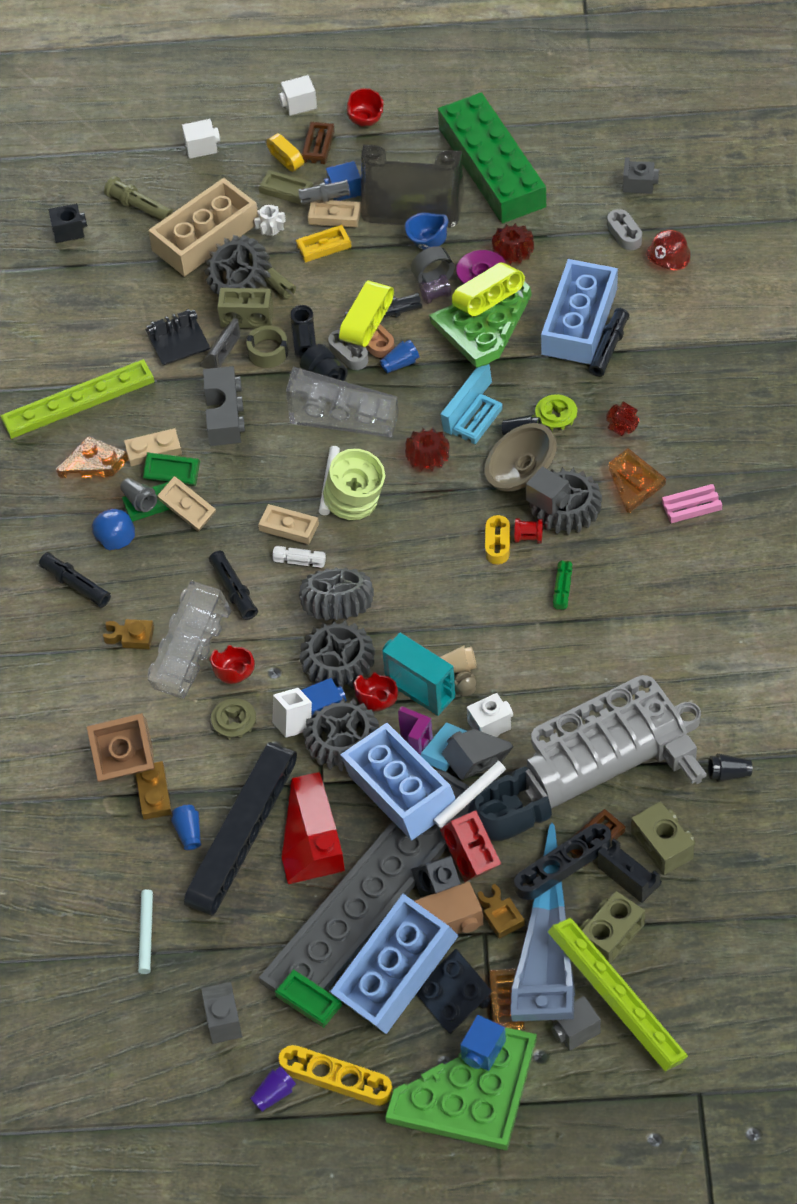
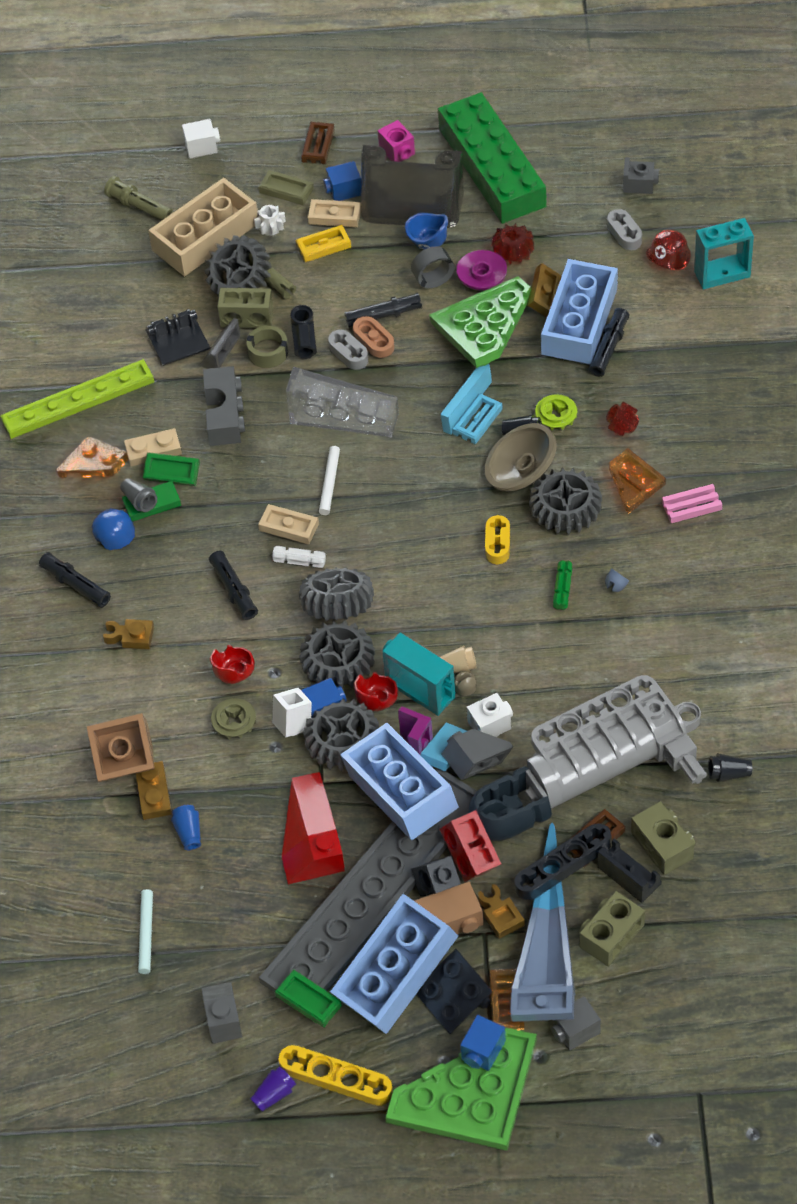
black brick [48,203,87,243] -> none
clear wedge [147,580,232,699] -> none
tan plate [157,476,216,532] -> none
black beam [184,742,297,916] -> none
yellow beam [266,133,304,172] -> none
white brick [279,75,317,116] -> none
dark grey pin [299,179,350,205] -> none
black wheel [300,344,348,393] -> none
yellowish green wheel [323,449,385,520] -> none
neon yellow beam [339,280,394,347] -> none
red hair [346,88,384,127] -> none
blue cone [380,340,420,374] -> none
clear red gear [405,427,450,472] -> none
clear purple bush [419,274,452,304] -> none
white bar [433,761,506,828] -> none
neon yellow beam [452,263,525,316] -> none
red bush [515,518,543,543] -> none
dark grey brick [526,466,570,516] -> none
lime tile [548,918,688,1072] -> none
none -> dark pink brick [377,120,415,164]
none -> pearl gold plate [528,263,562,317]
none -> sand blue hinge [605,568,629,592]
none -> teal window [694,218,754,290]

